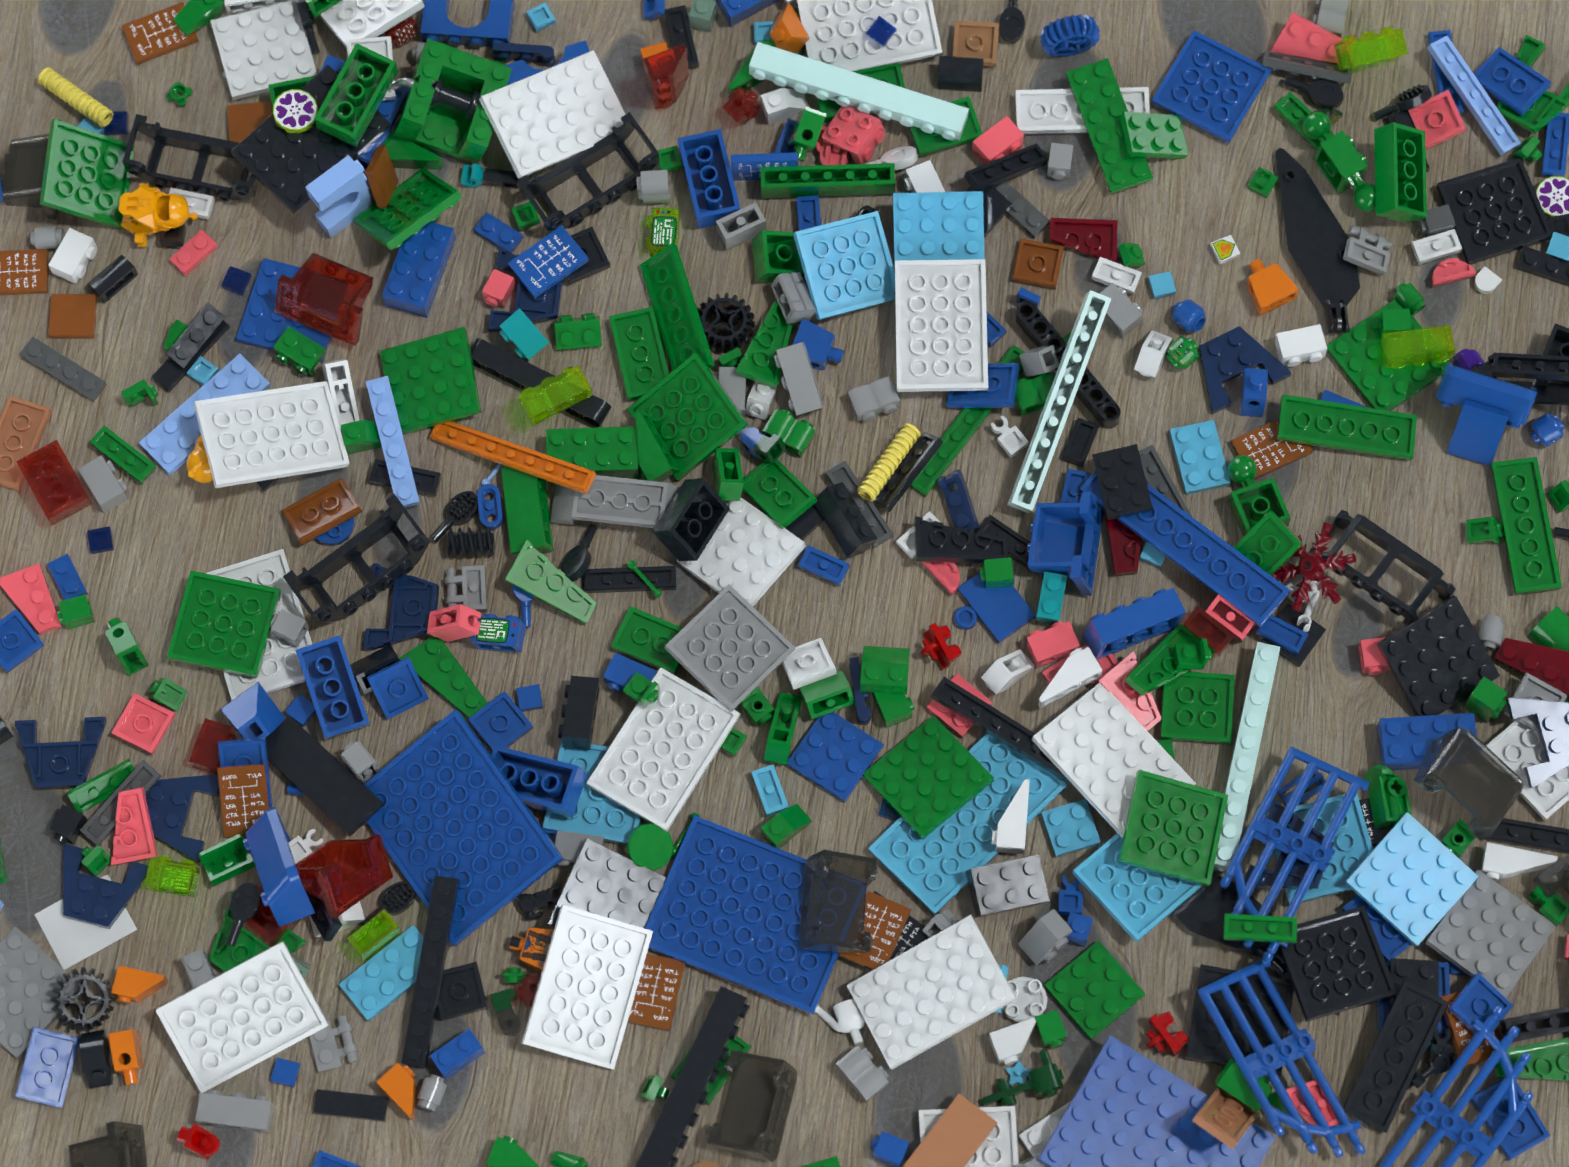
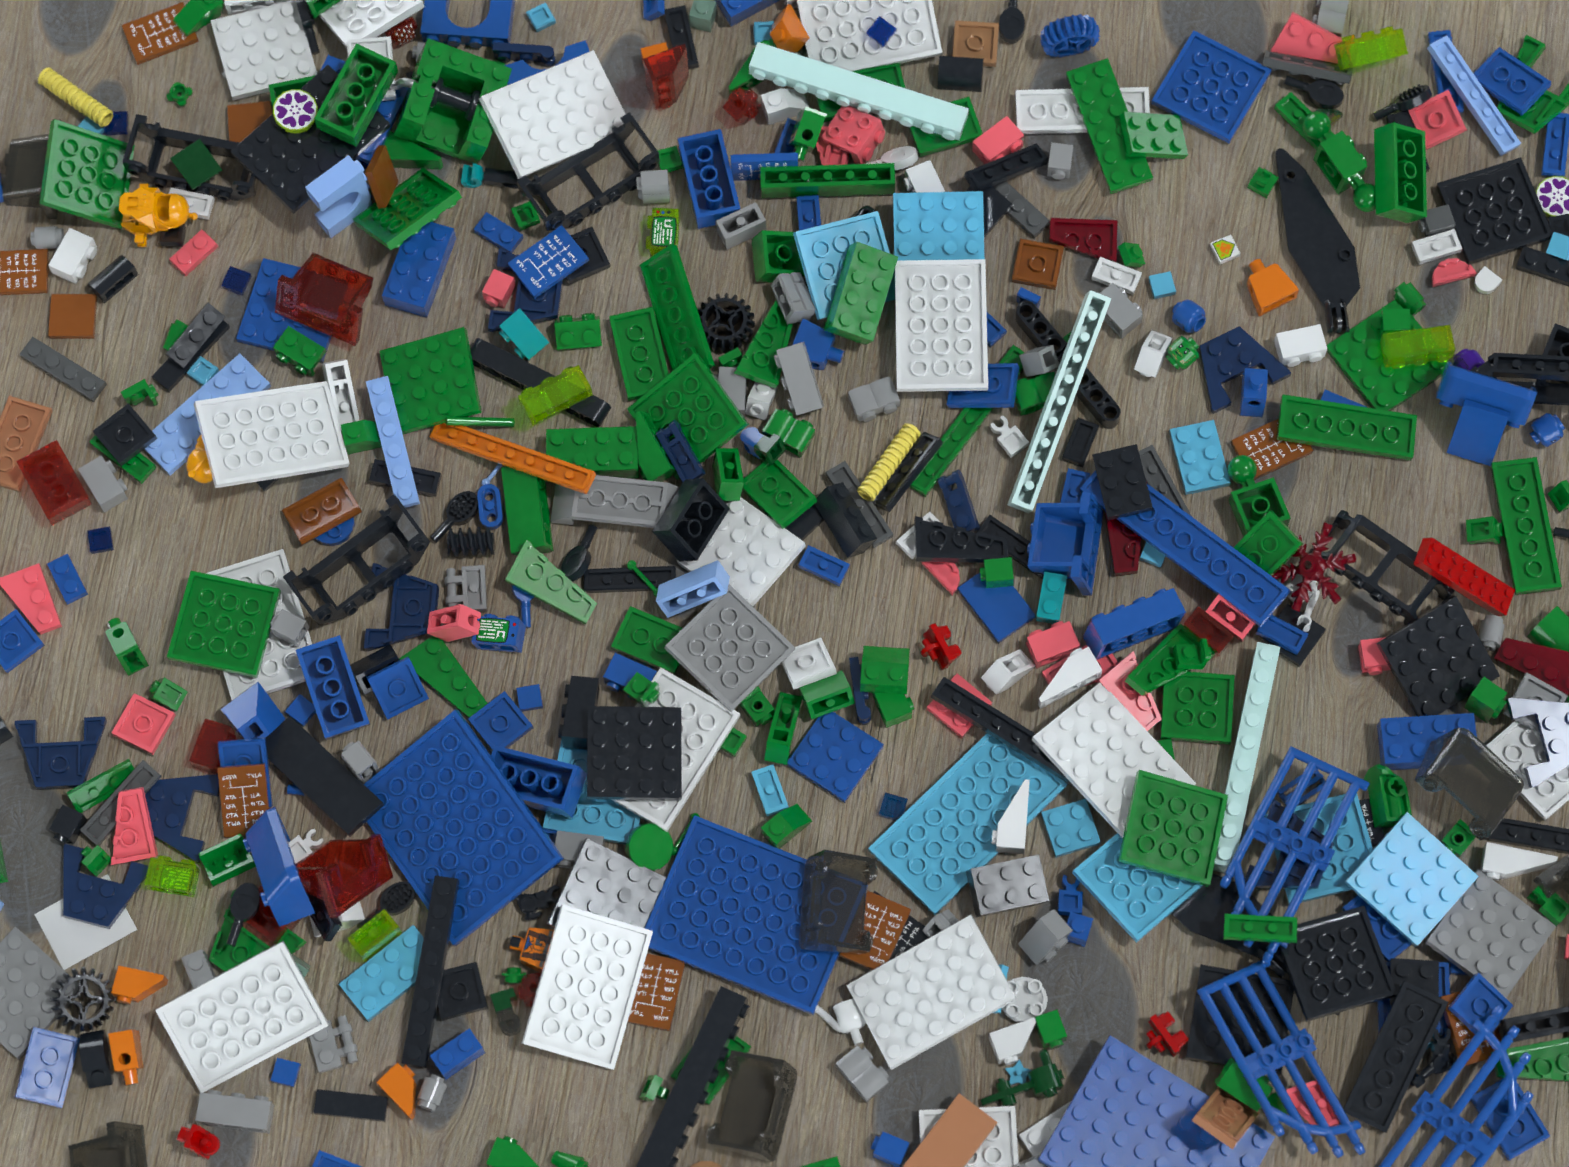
green brick [57,594,95,630] -> none
green plate [863,715,994,840] -> none
blue tile [954,606,977,630] -> none
green plate [1044,940,1145,1041] -> none
light grey plate [1343,225,1392,276] -> none
green tile [1511,136,1542,163] -> none
none -> black plate [93,403,157,466]
none -> dark green window [170,139,223,190]
none -> green bar [446,416,515,427]
none -> black plate [587,706,682,801]
none -> dark blue plate [656,420,706,482]
none -> light blue brick [656,560,730,618]
none -> green brick [824,242,898,345]
none -> red piece [1414,537,1515,616]

